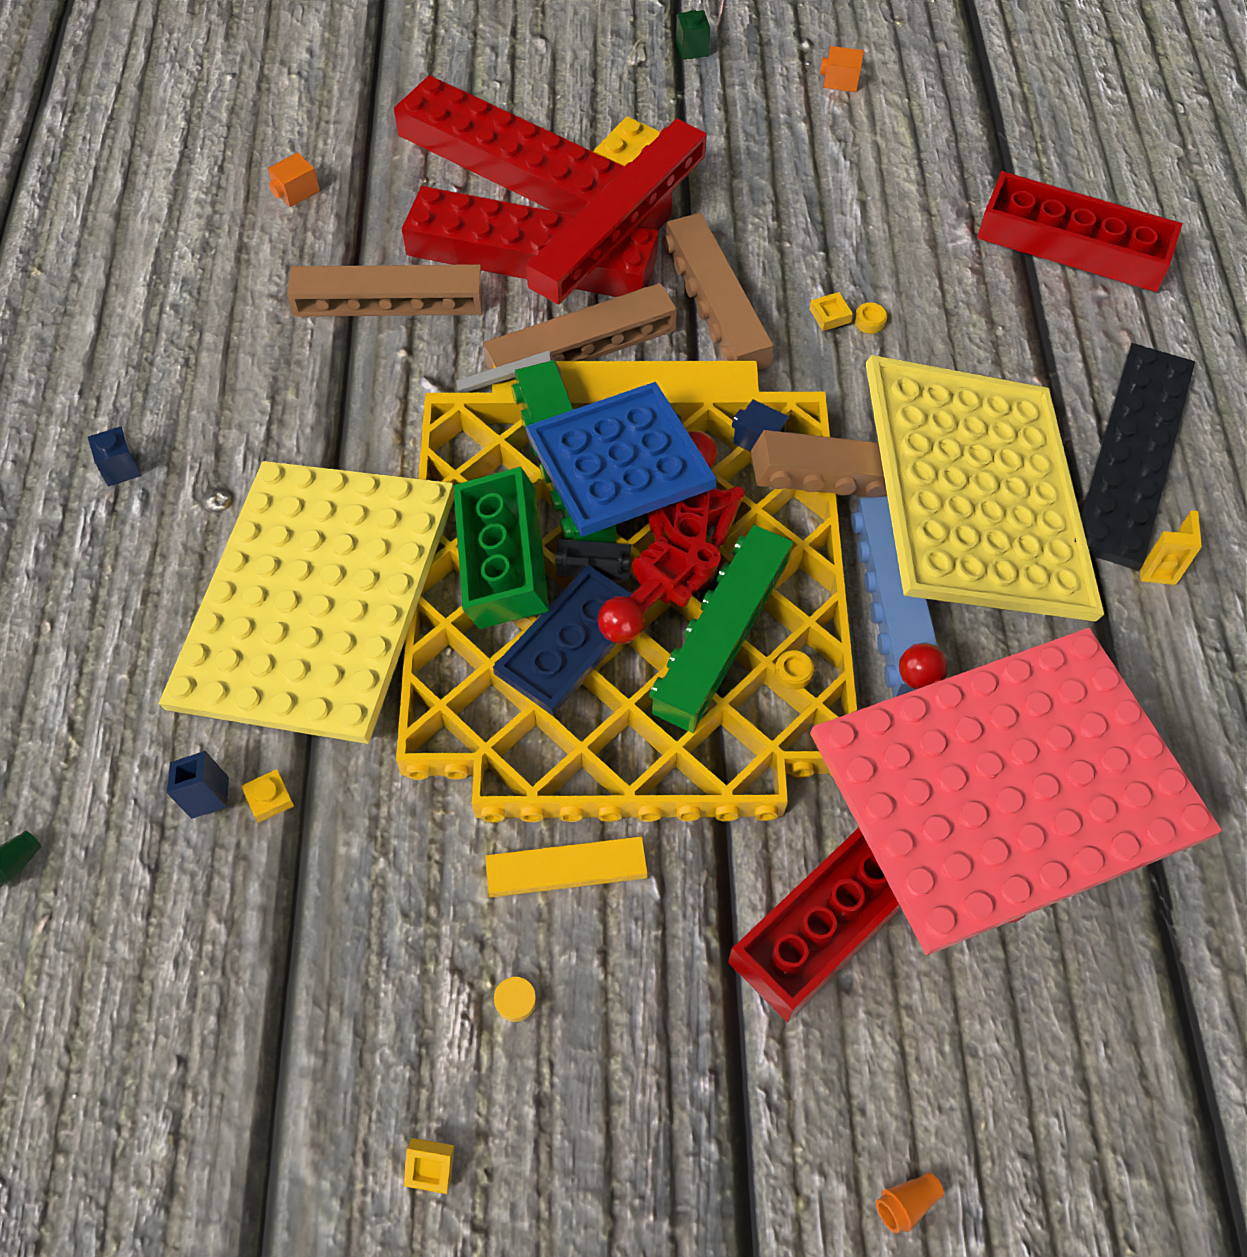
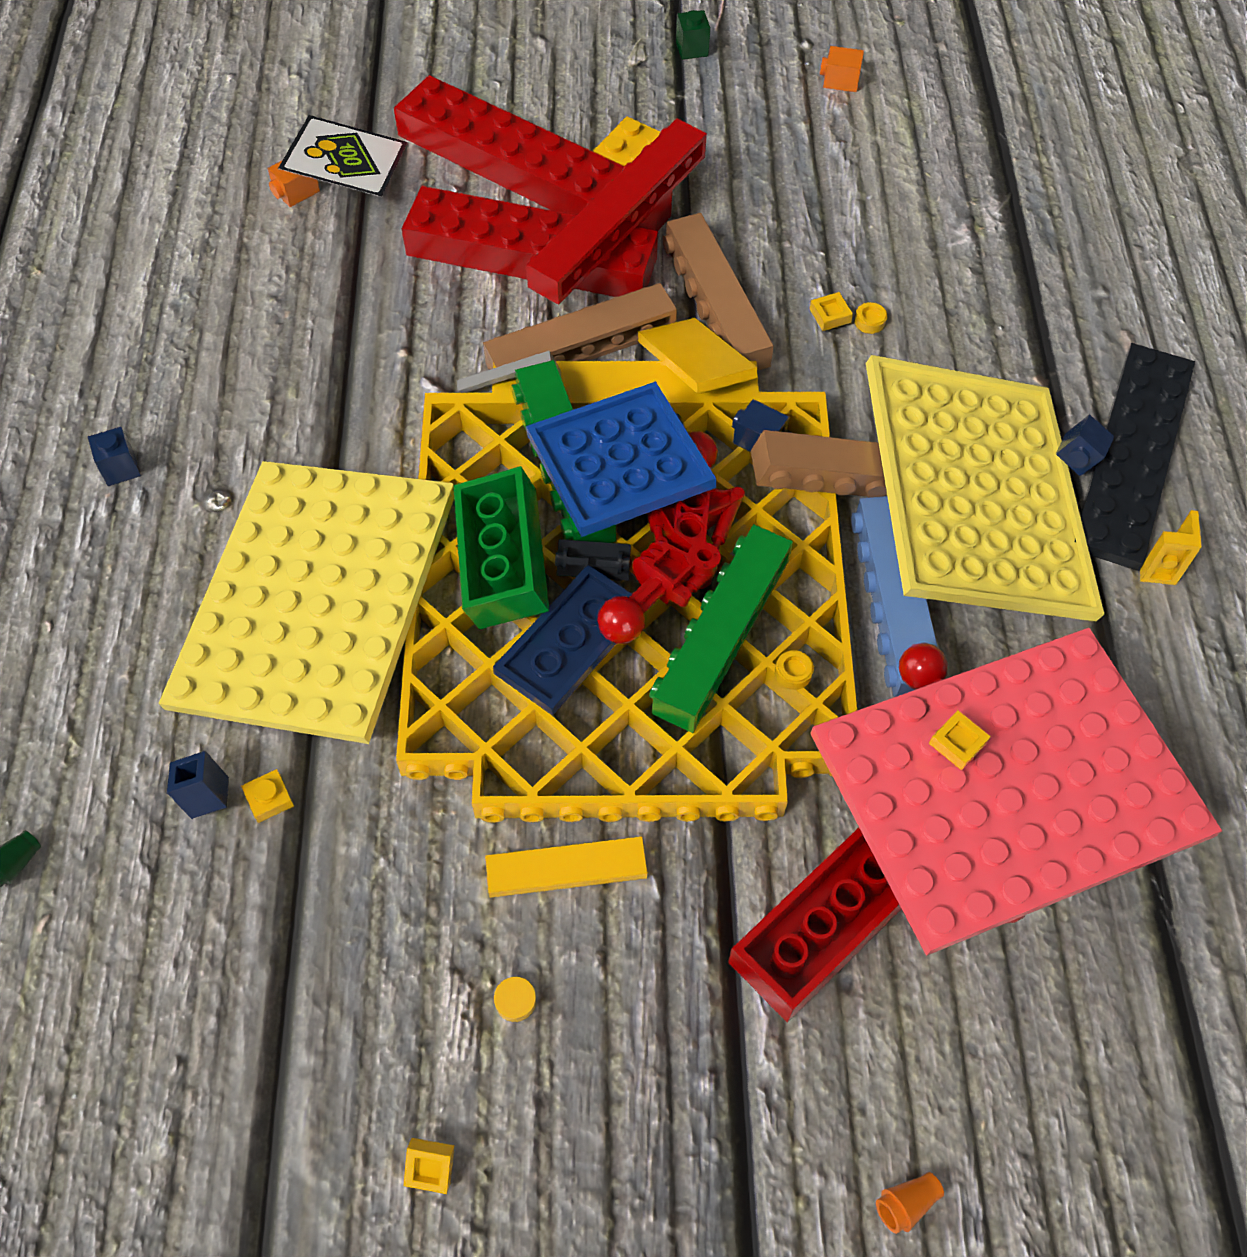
medium nougat brick [287,265,483,317] -> none
red brick [977,171,1183,292] -> none
none -> sticker [278,115,408,197]
none -> yellow tile [638,318,757,394]
none -> yellow plate [929,710,991,770]
none -> dark blue brick [1056,414,1114,476]

